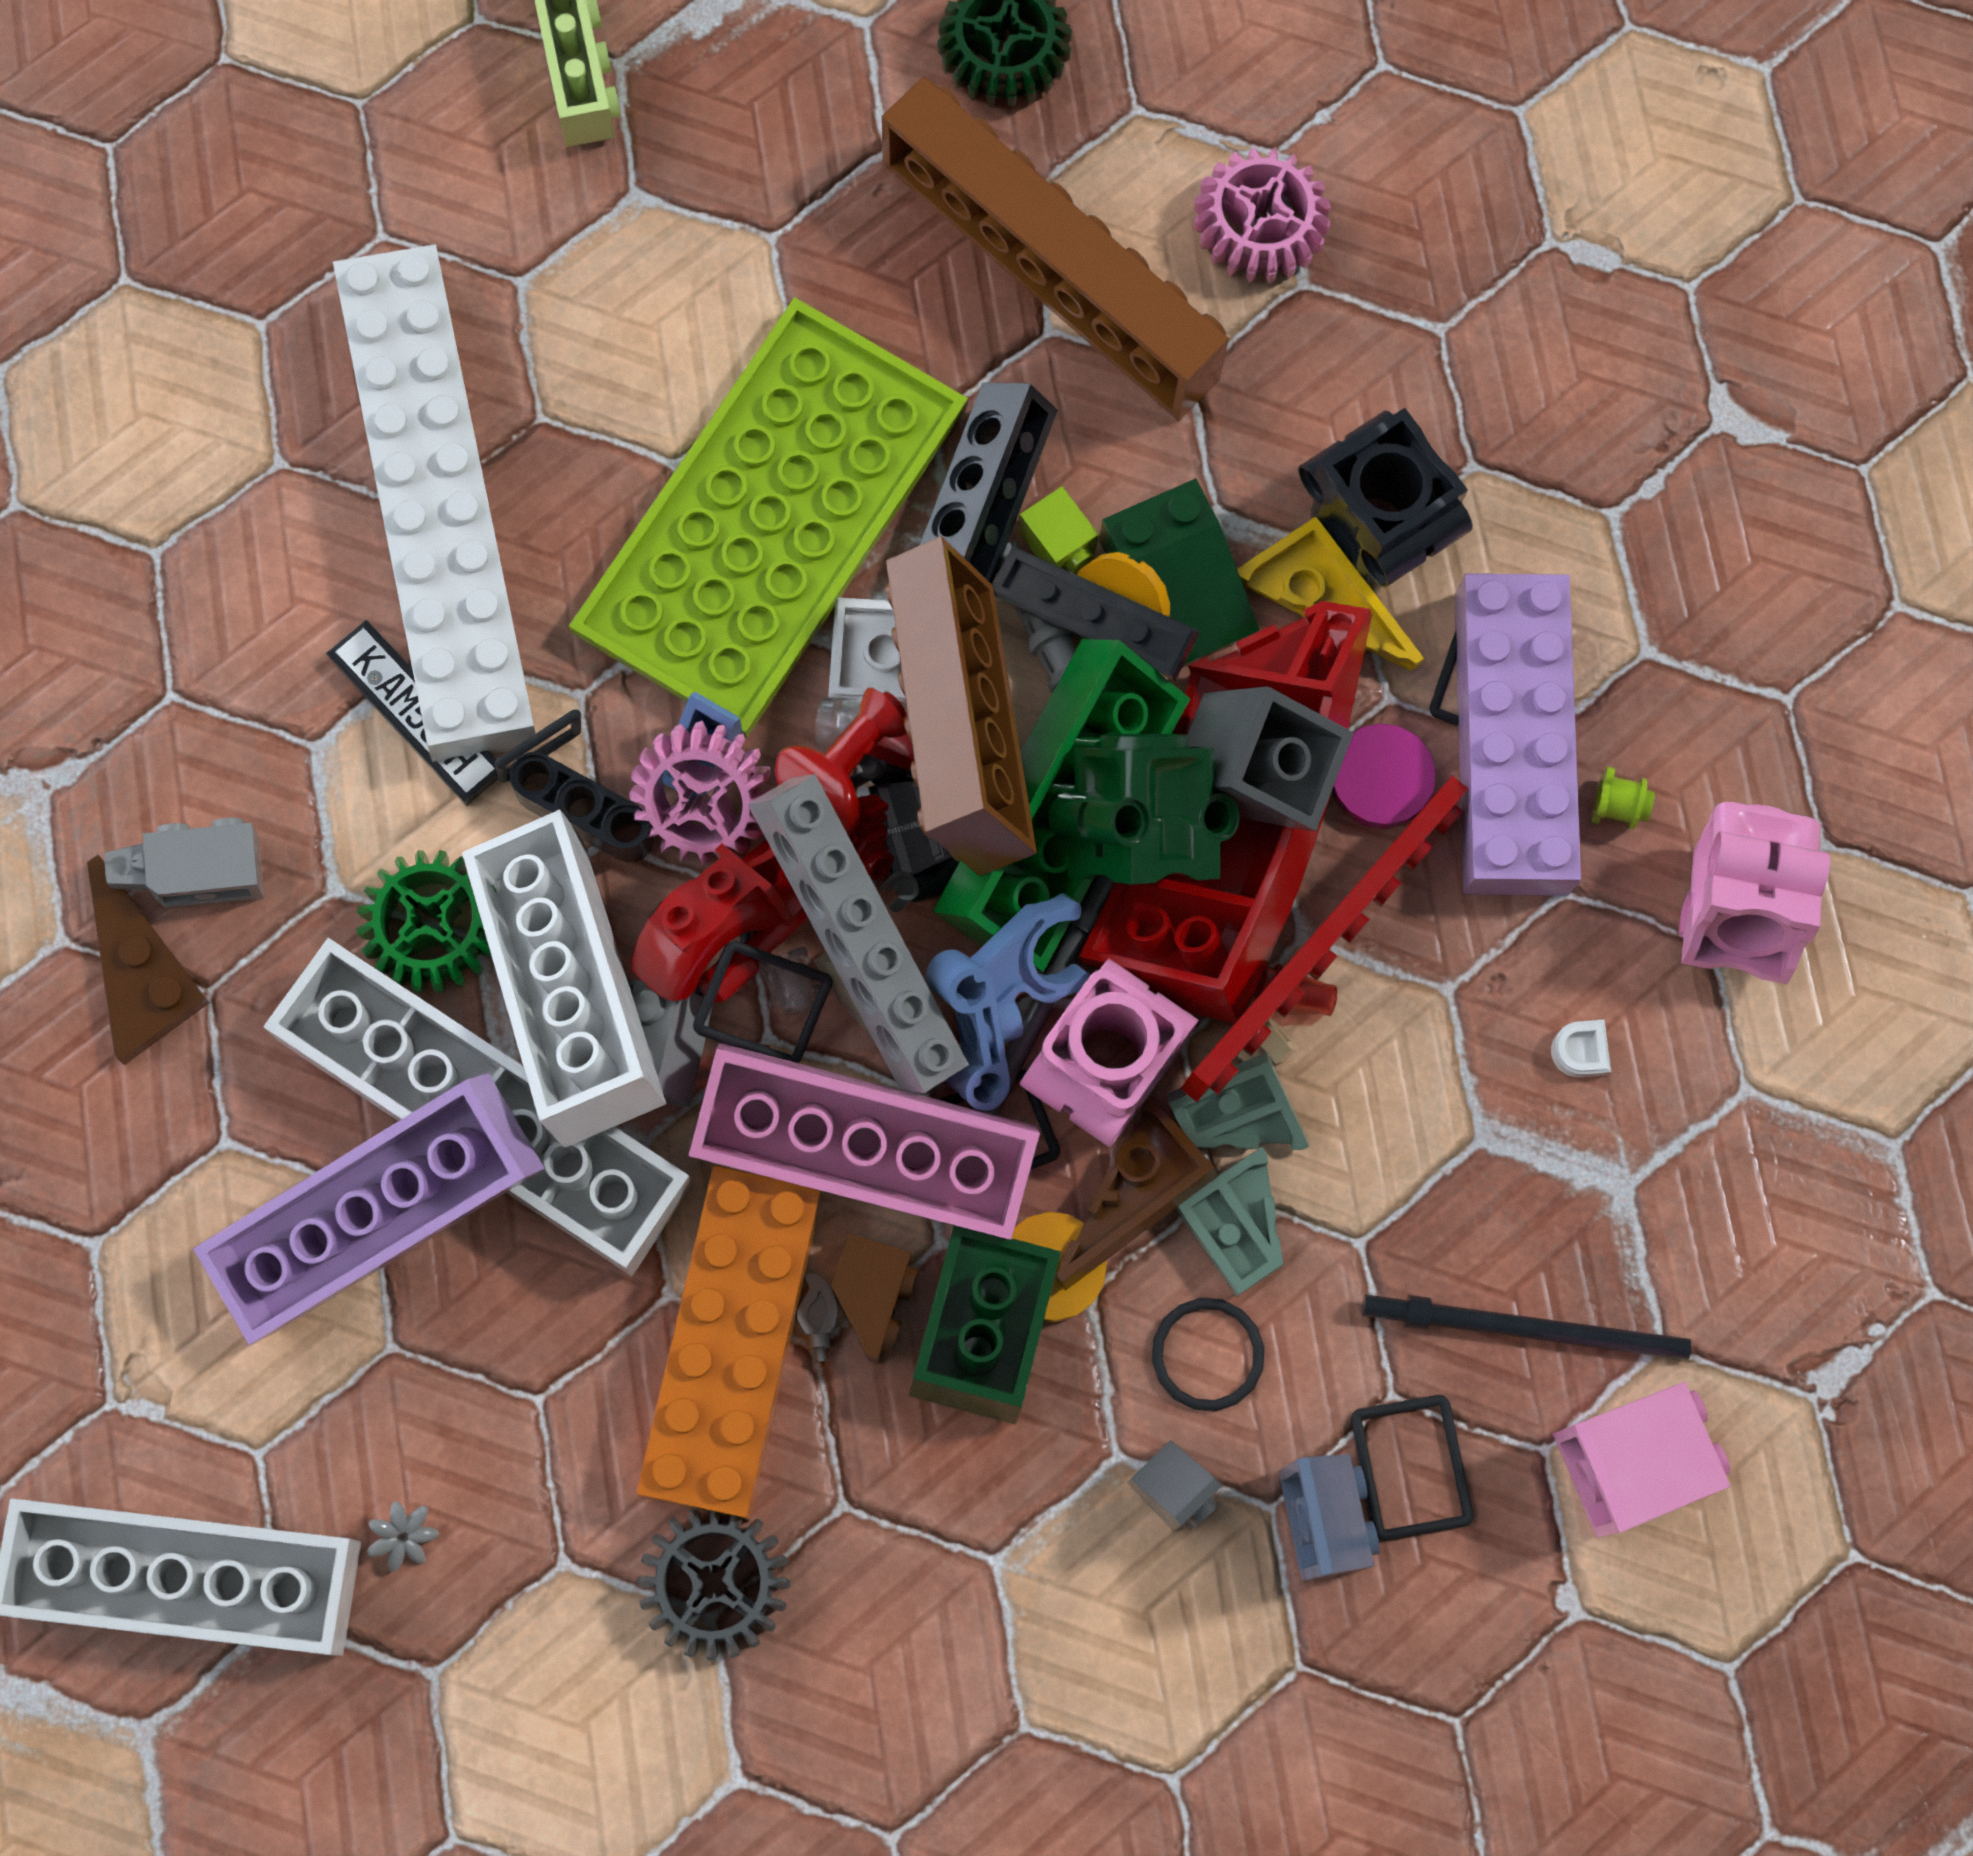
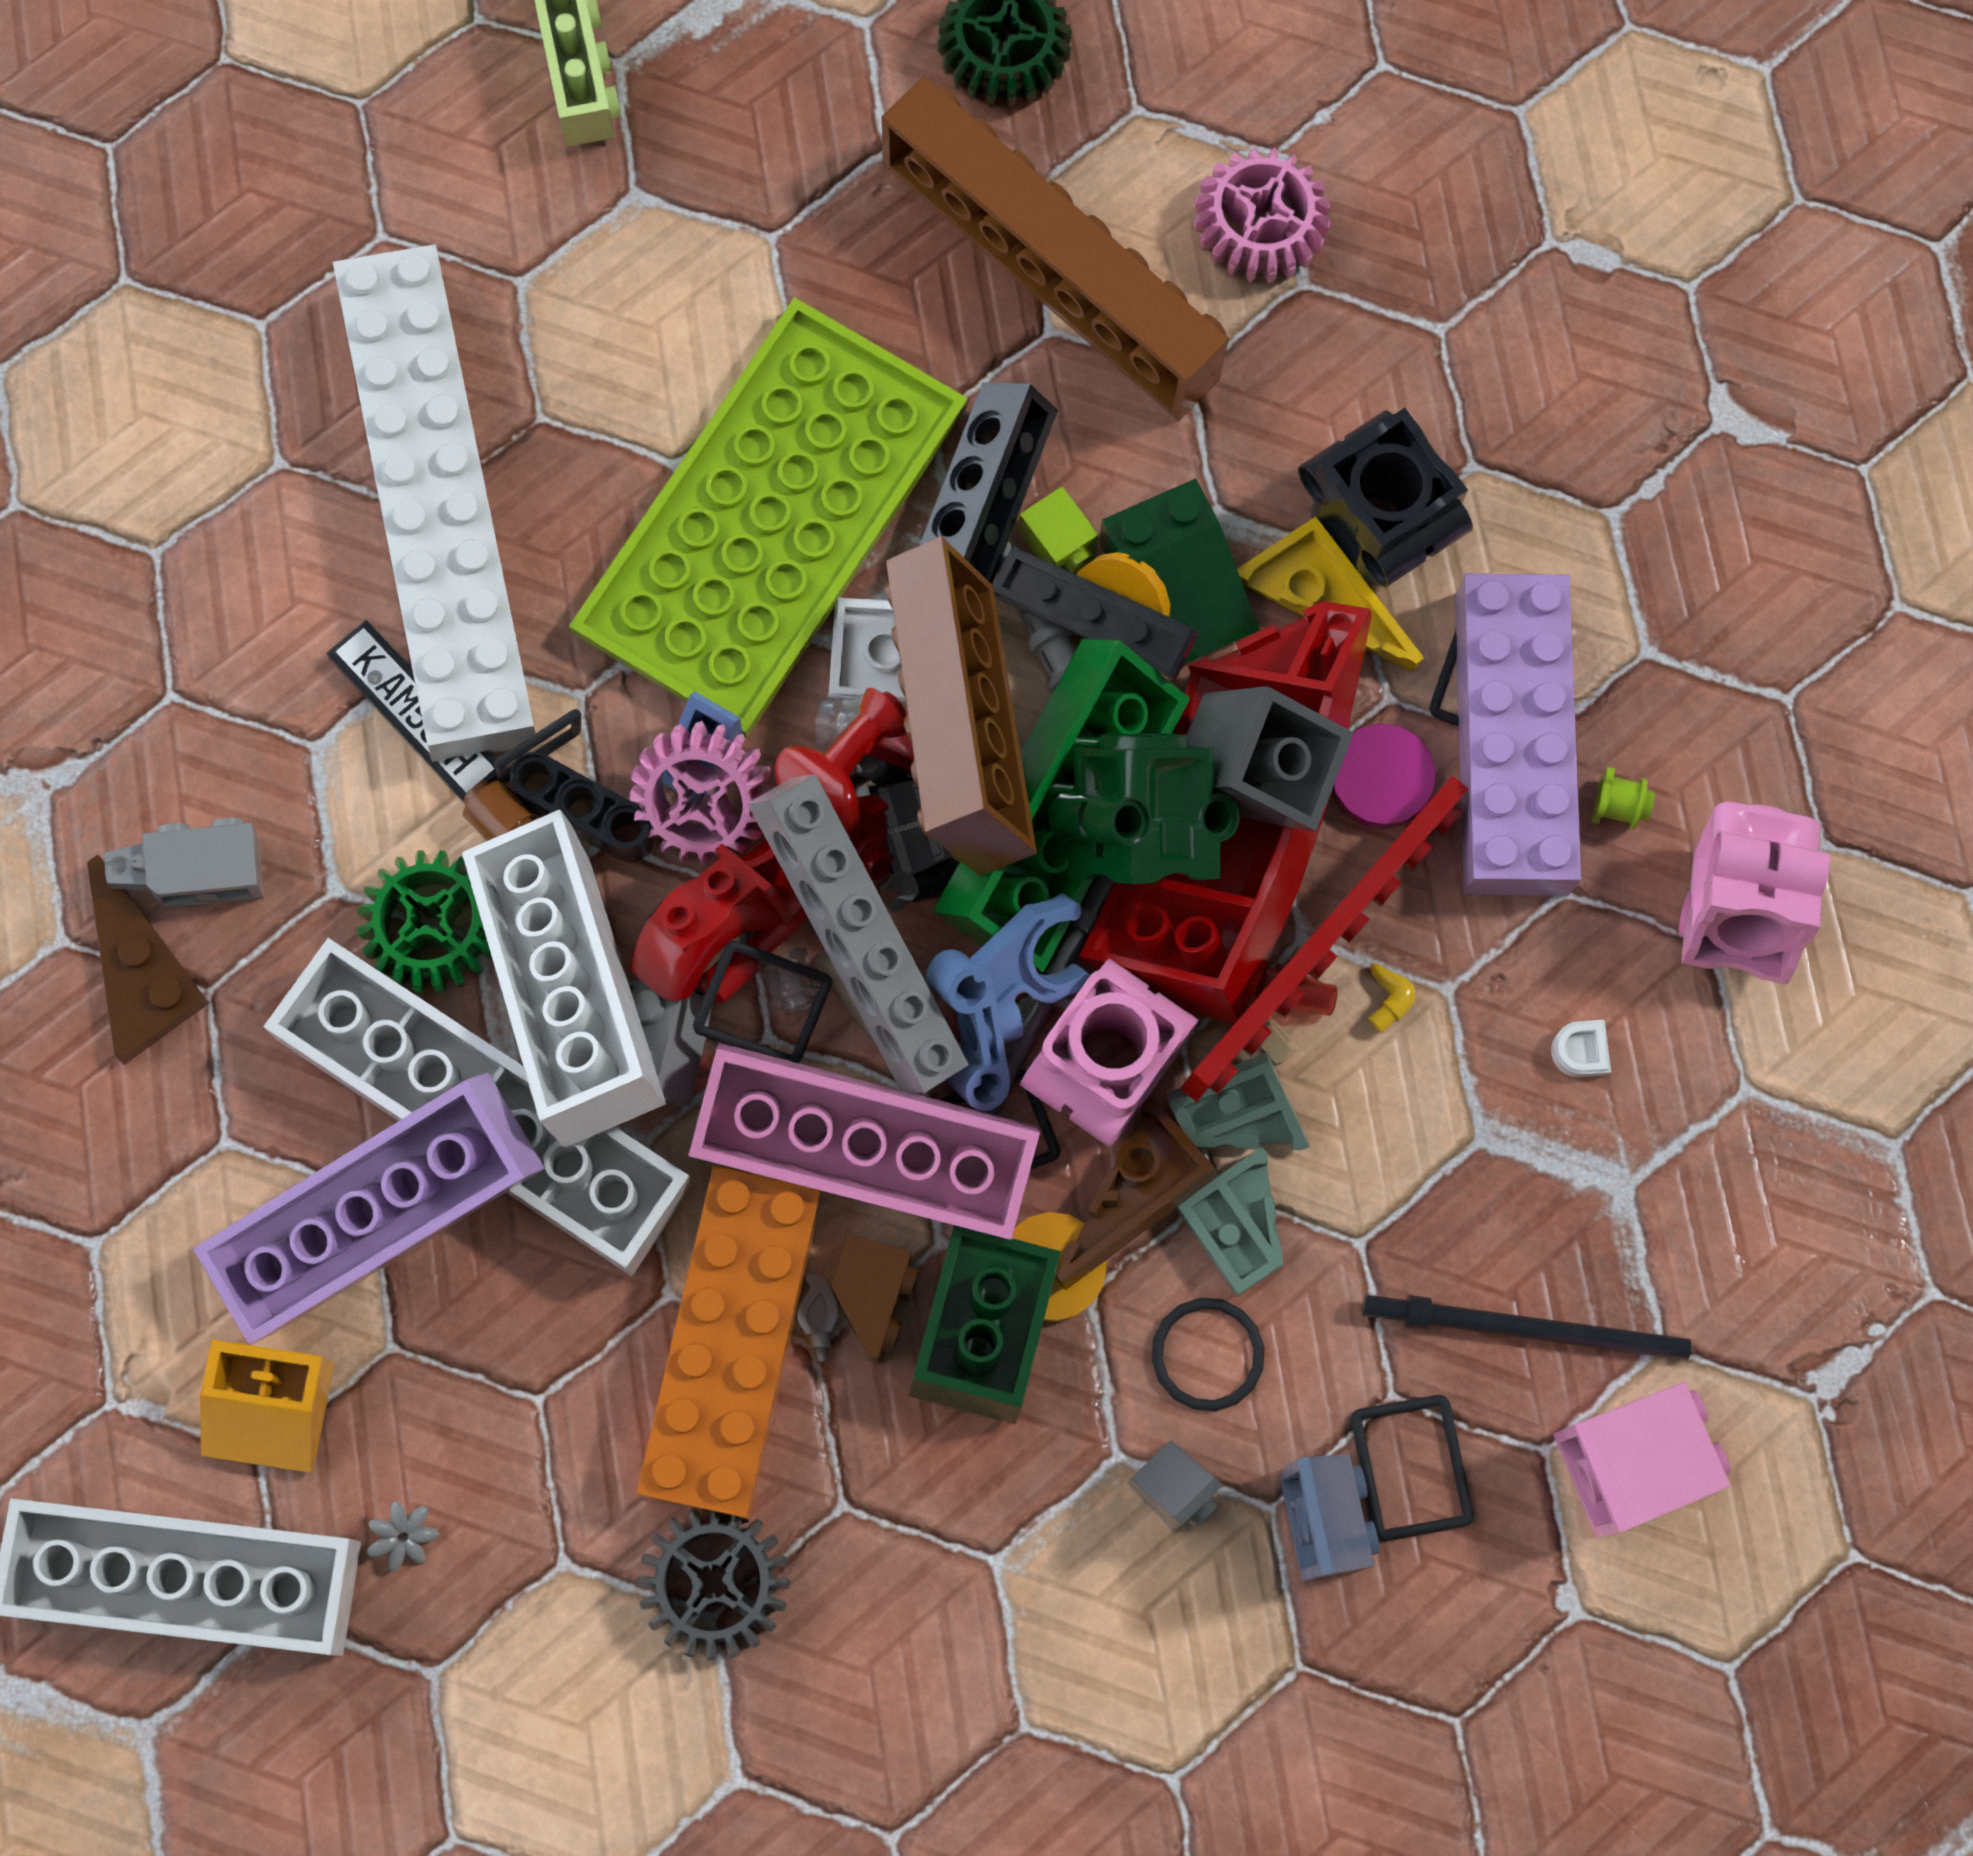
none -> light orange slope [200,1339,335,1473]
none -> dark orange brick [462,779,537,841]
none -> yellow animal [1367,963,1416,1034]

